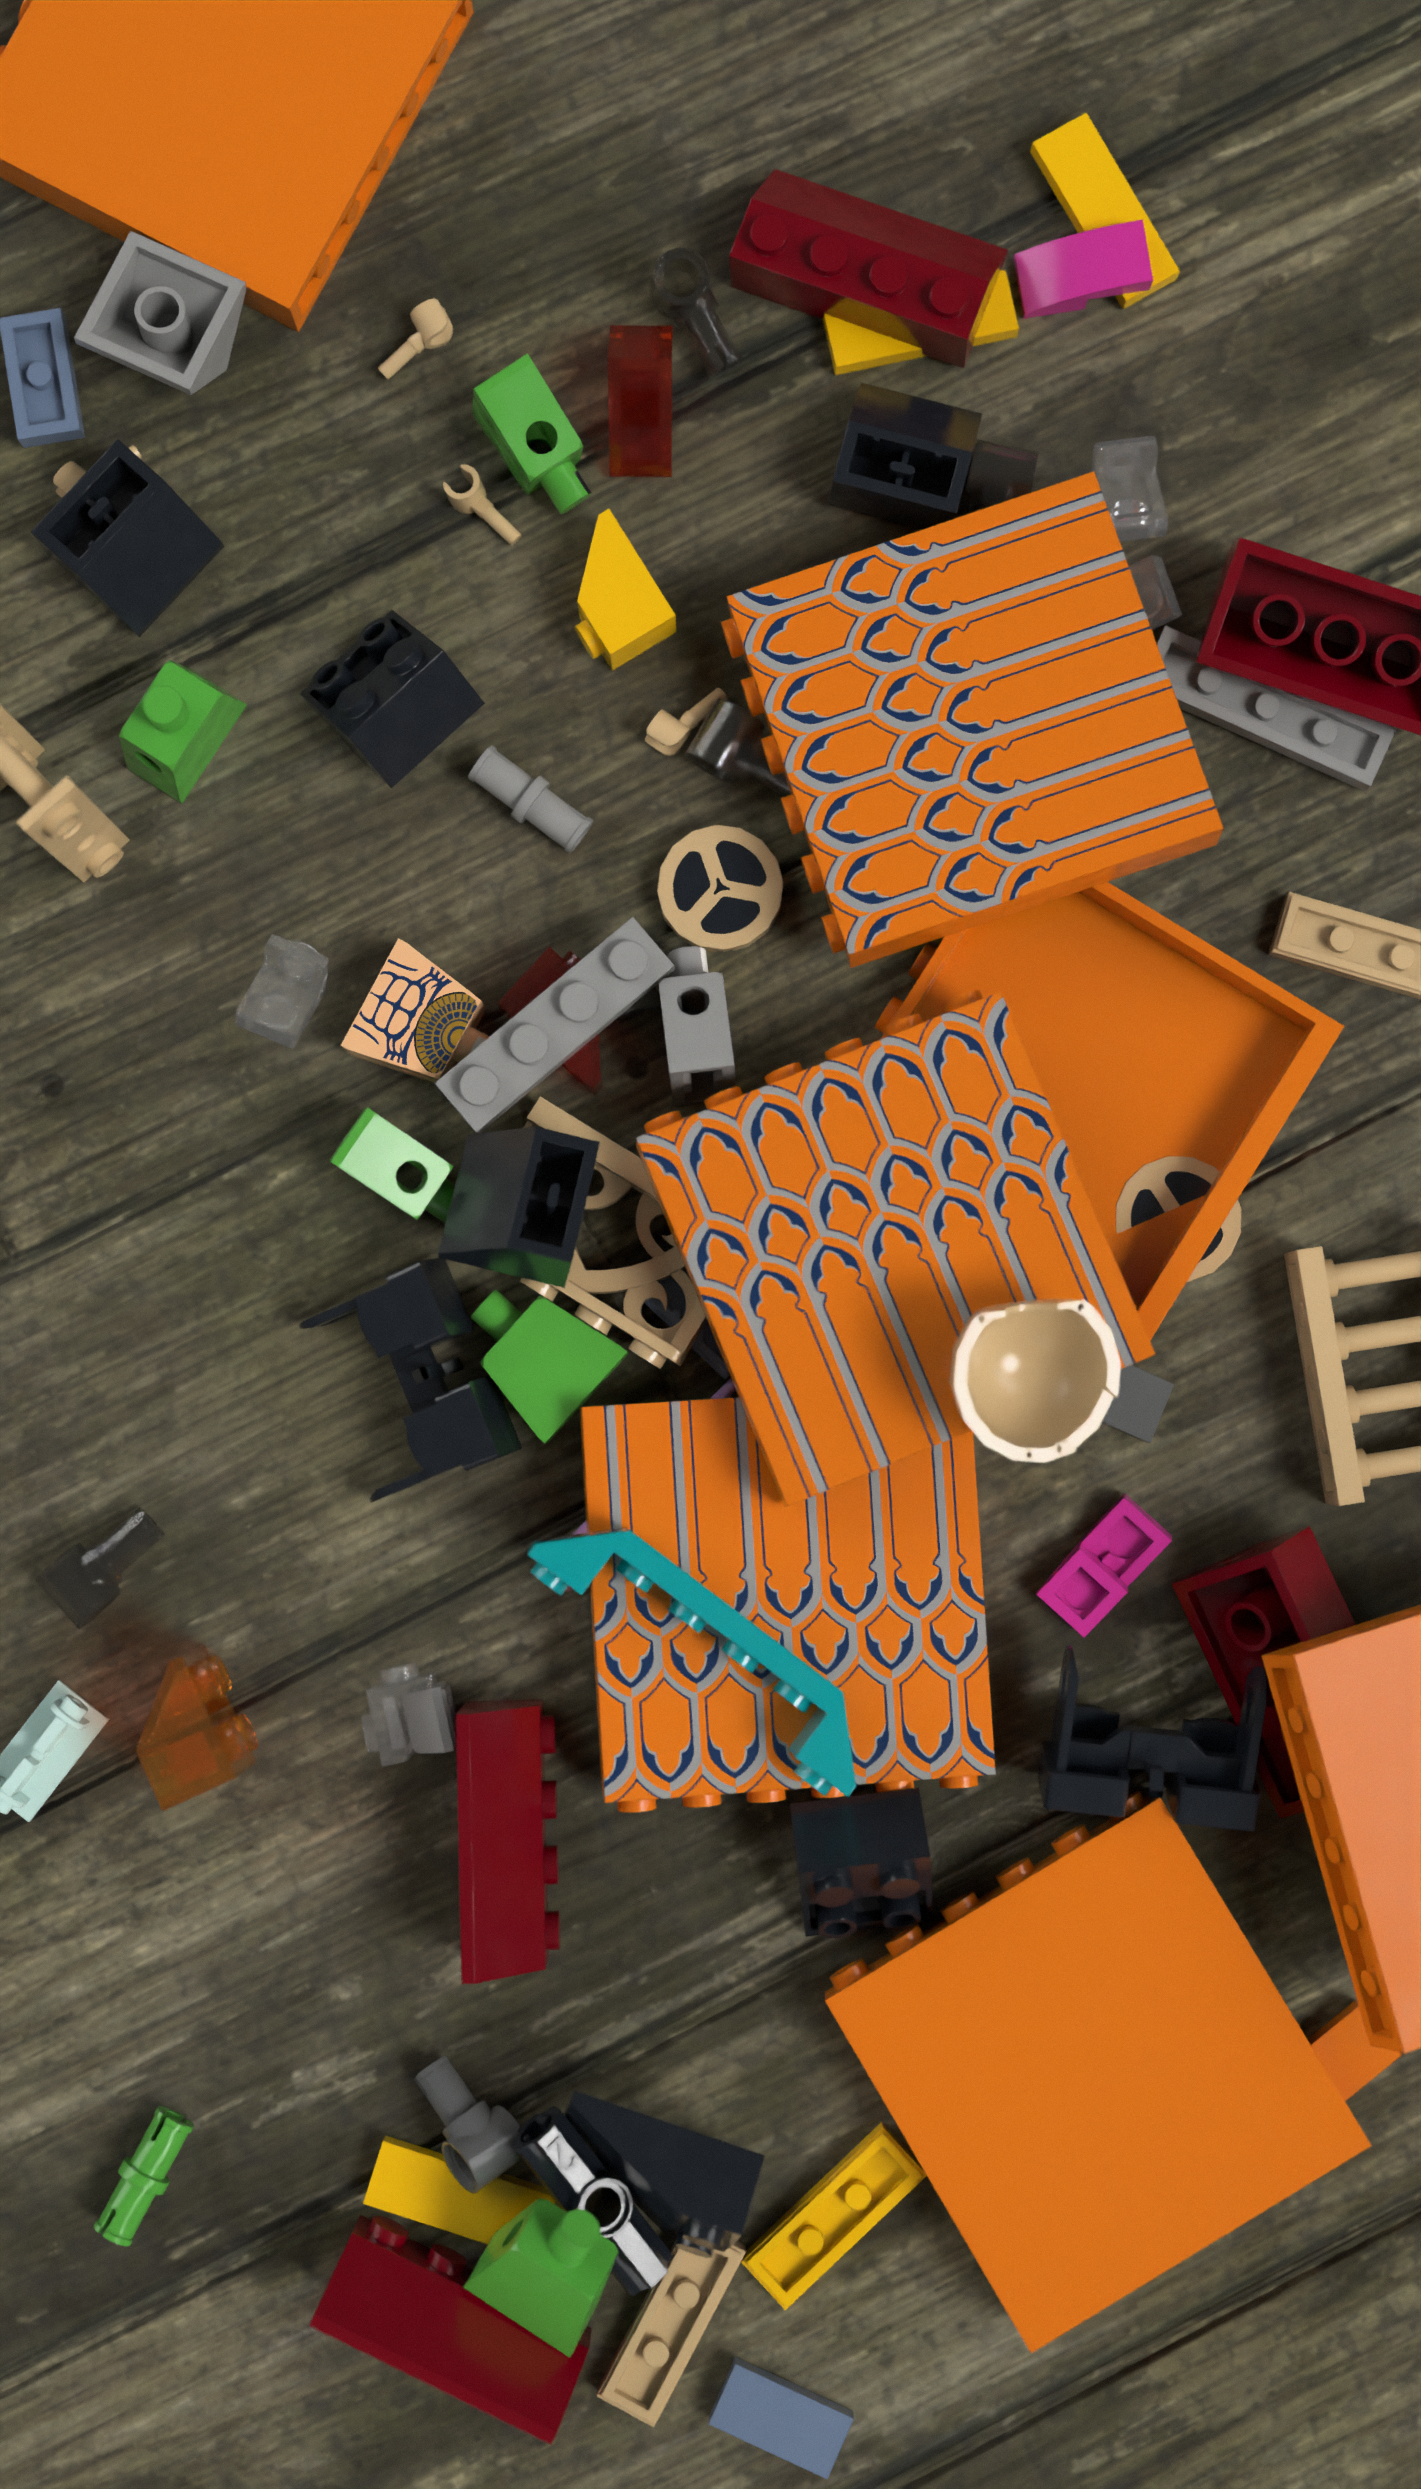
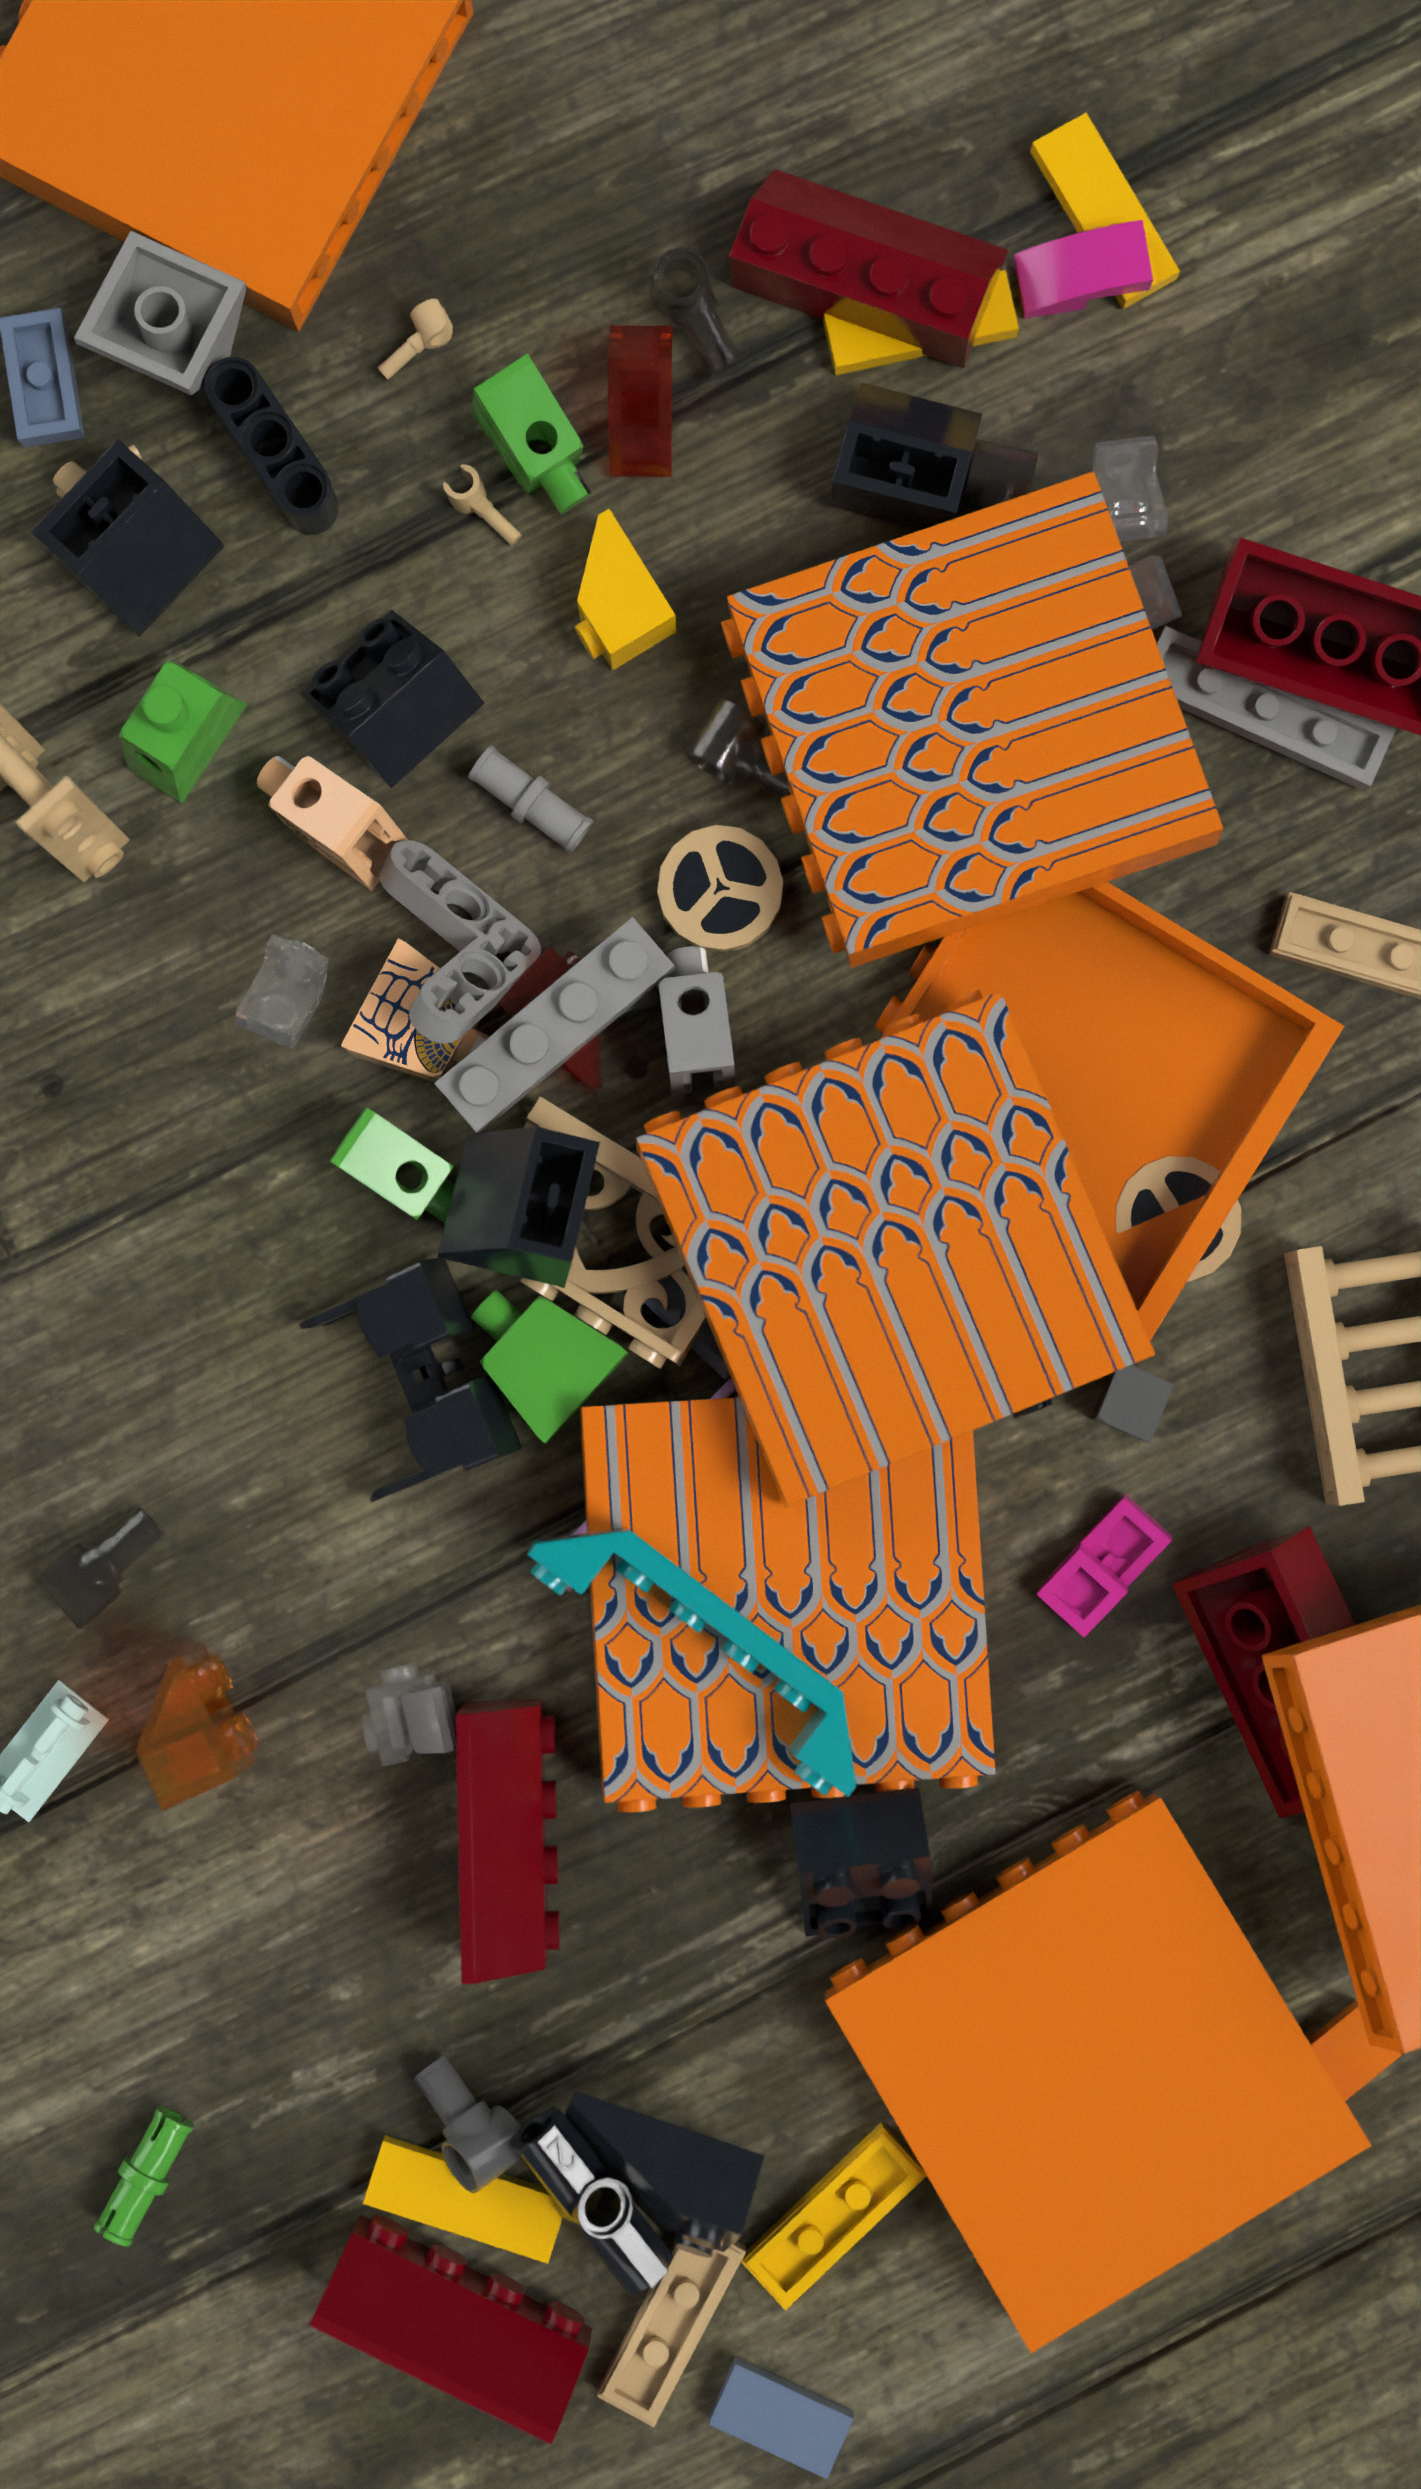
bright green torso [464,2199,619,2357] -> none
tan hand [645,688,727,756] -> none
tan cylinder [949,1299,1121,1462] -> none
black piece [1038,1645,1267,1831] -> none
none -> black beam [205,357,339,535]
none -> light nougat torso [257,756,408,891]
none -> light grey beam [379,840,541,1043]

